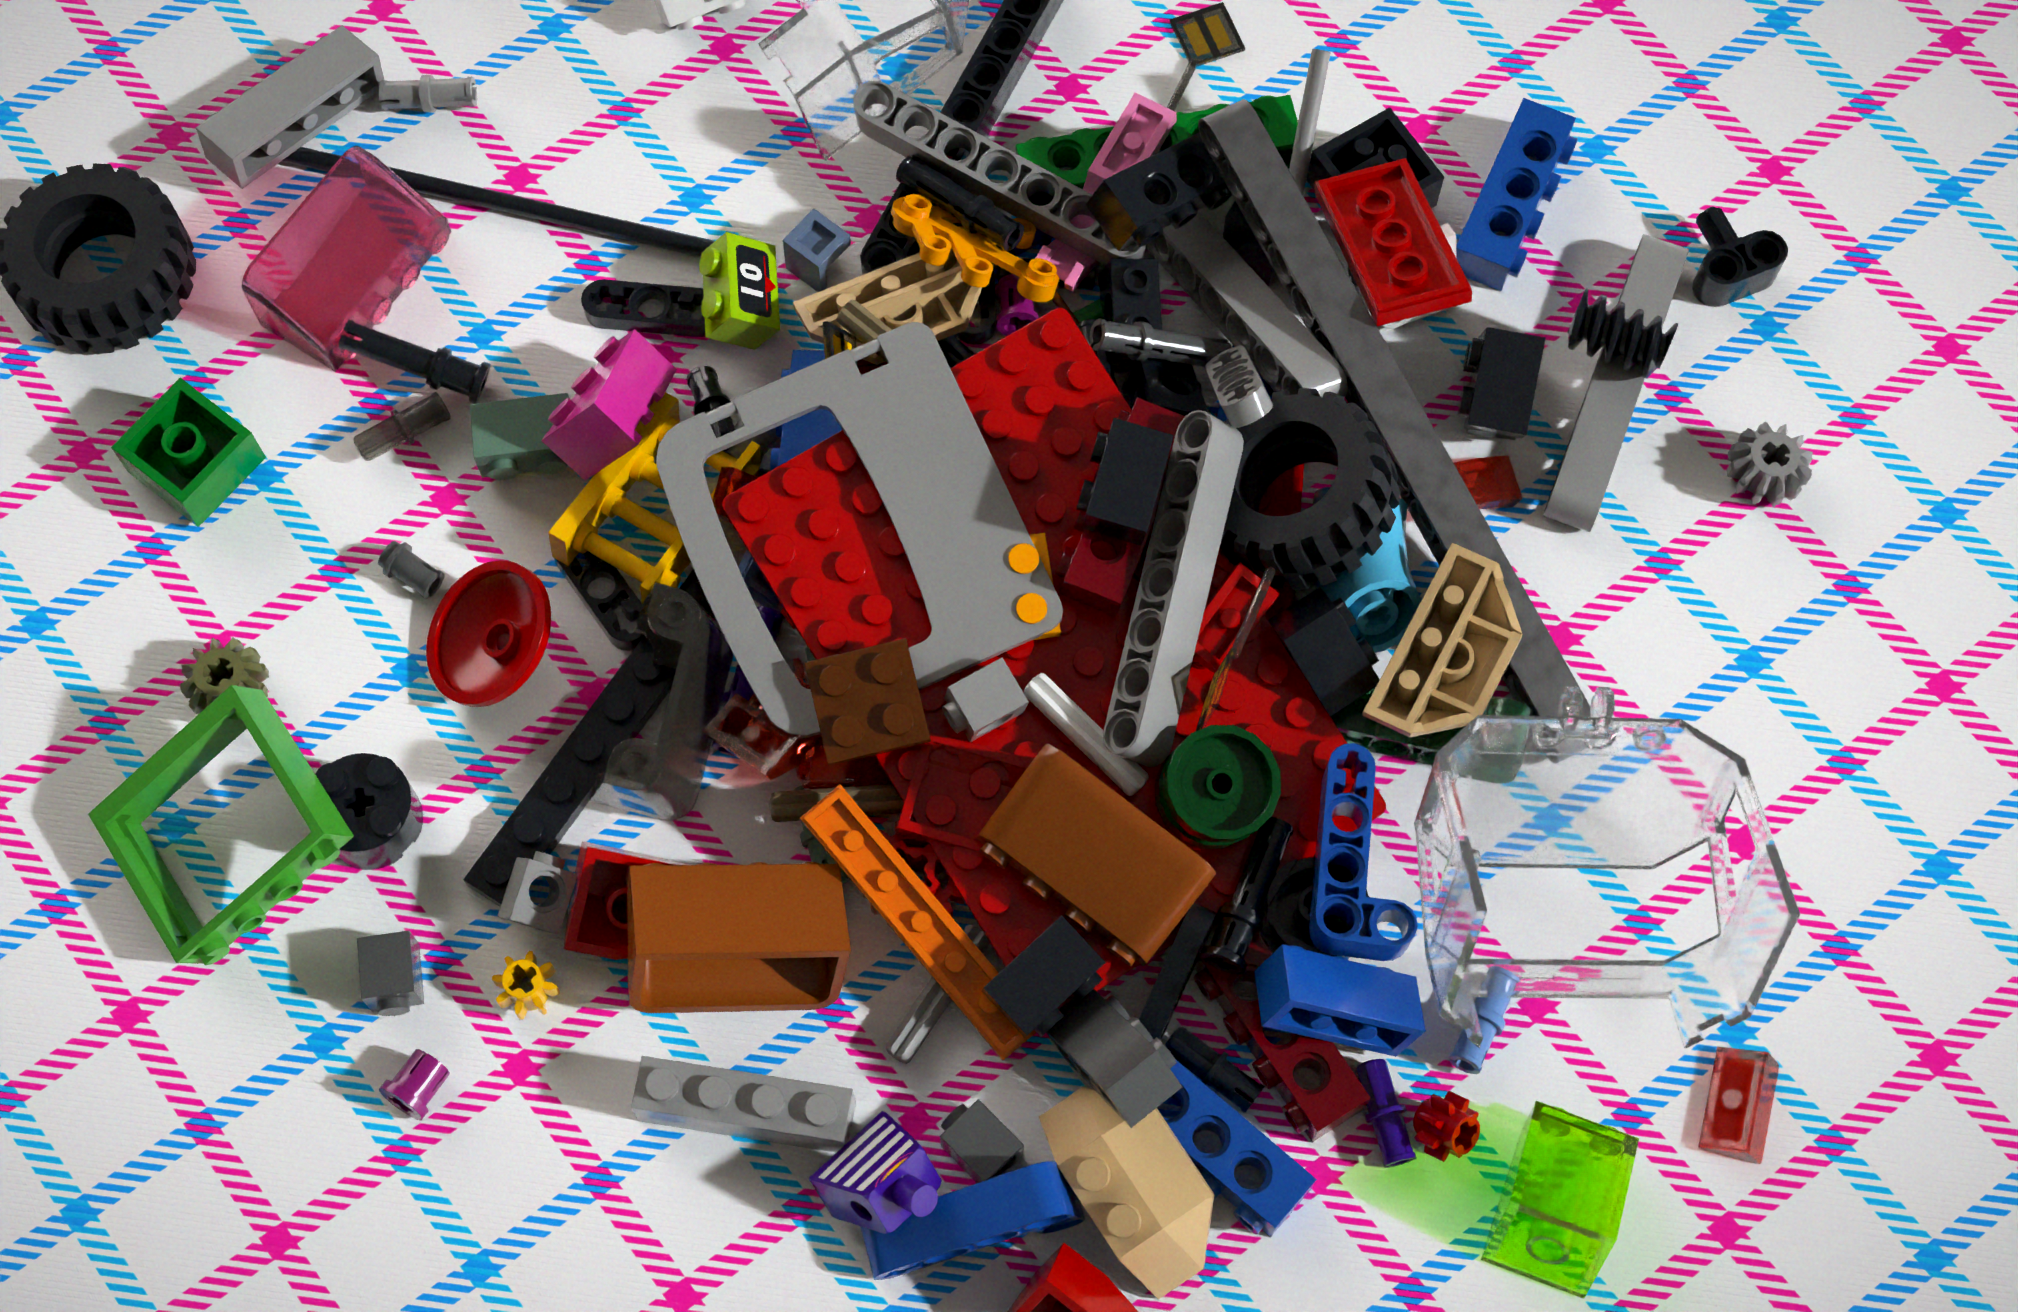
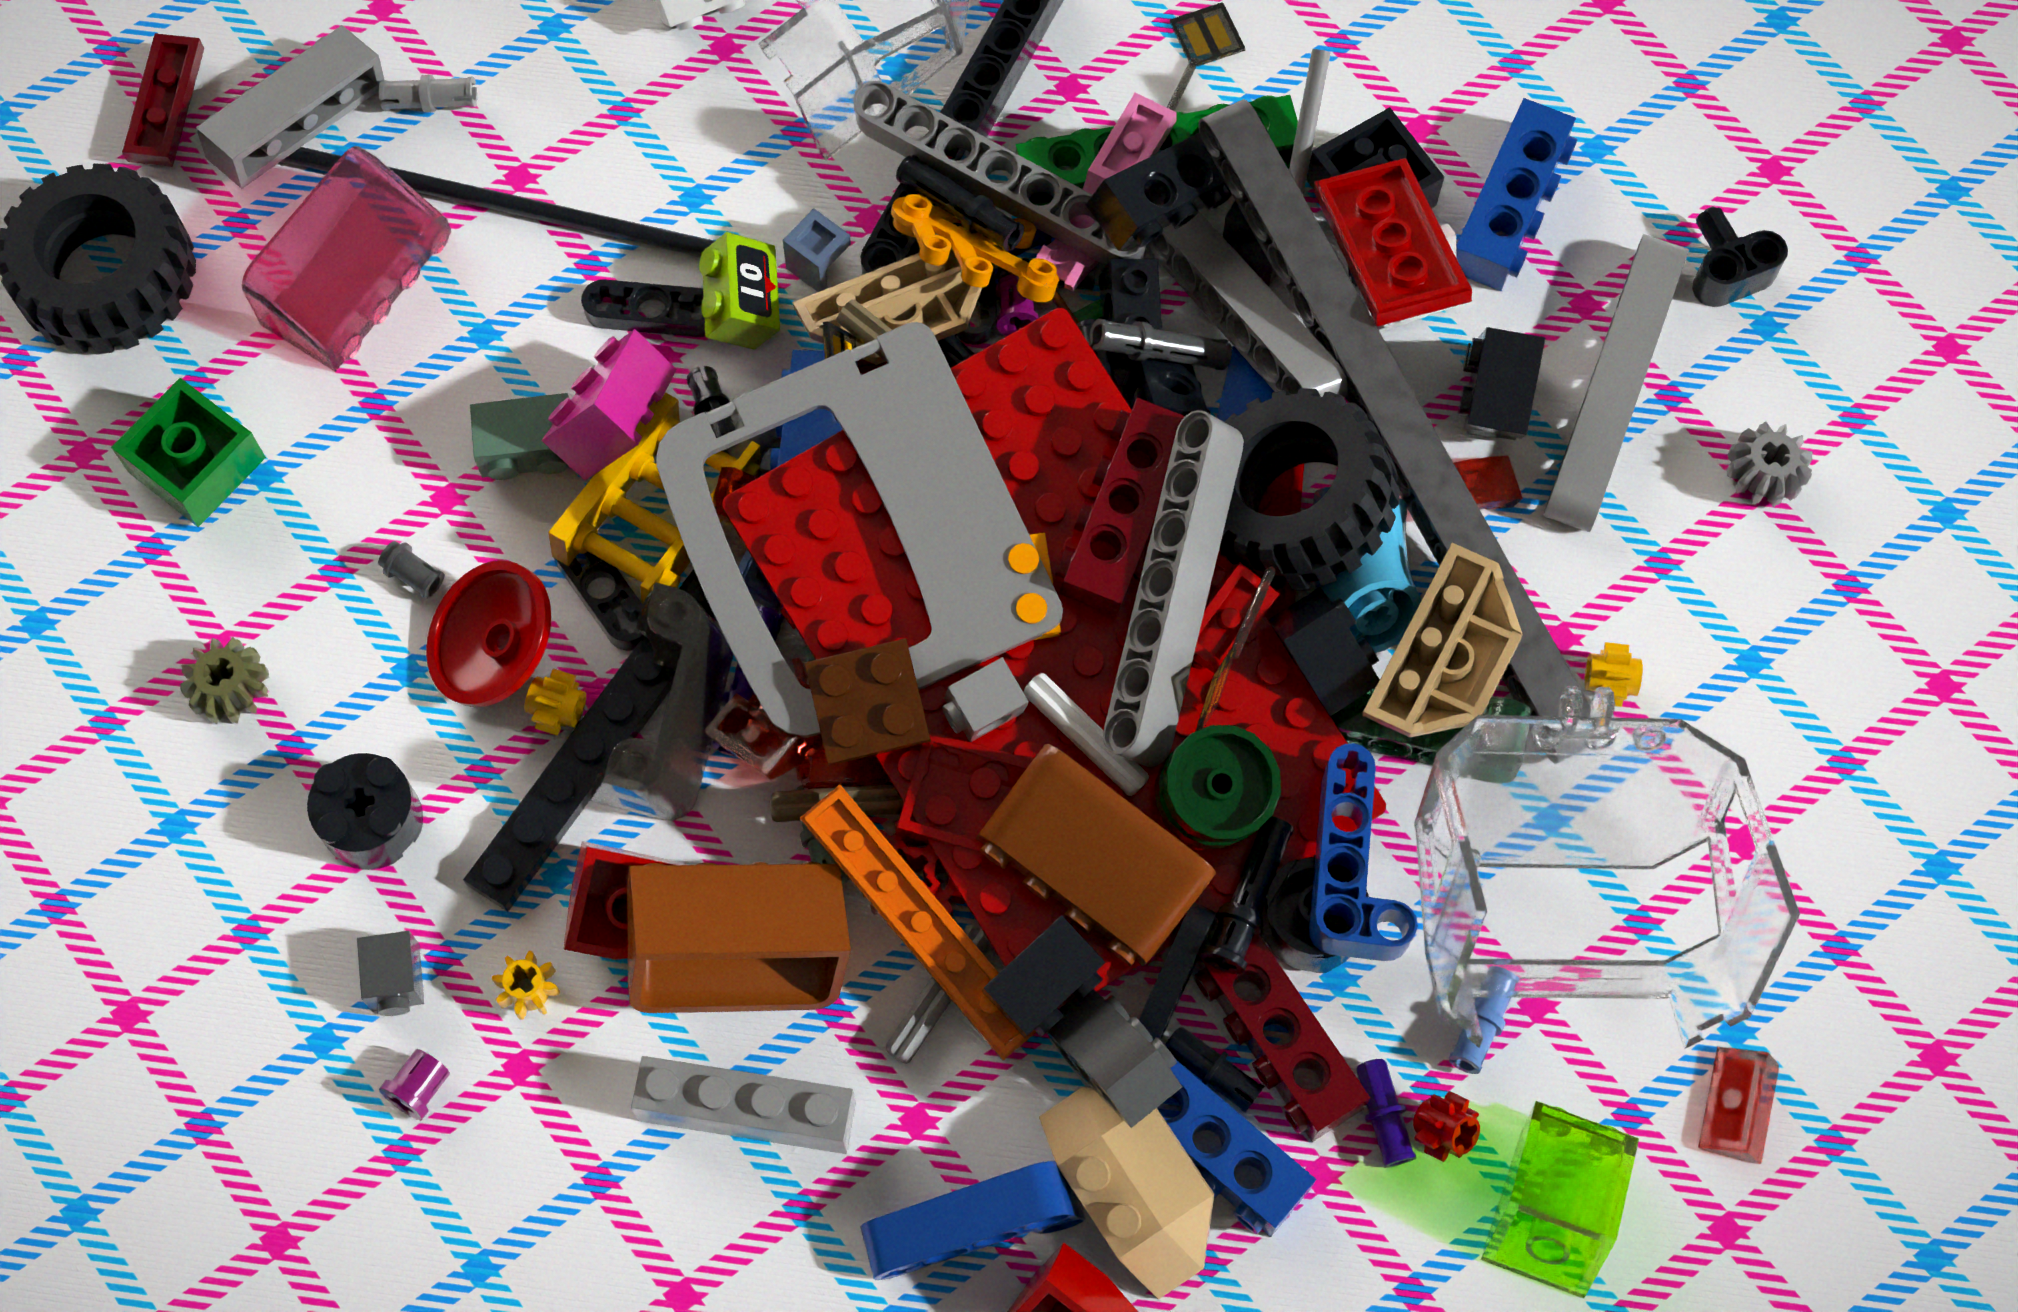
bright green window [88,685,354,965] -> none
black pin [338,319,491,404] -> none
clear smoke axle [353,392,451,461] -> none
light grey brick [497,851,578,935] -> none
dark purple torso [808,1111,942,1234] -> none
dark grey brick [940,1099,1024,1183] -> none
black brick [1076,418,1174,546] -> none
light grey beam [1205,346,1273,428] -> none
blue brick [1254,944,1426,1057] -> none
black piece [1567,288,1678,379] -> none
none -> dark red plate [122,33,205,167]
none -> yellow gear [524,668,586,736]
none -> yellow gear [1585,642,1643,707]

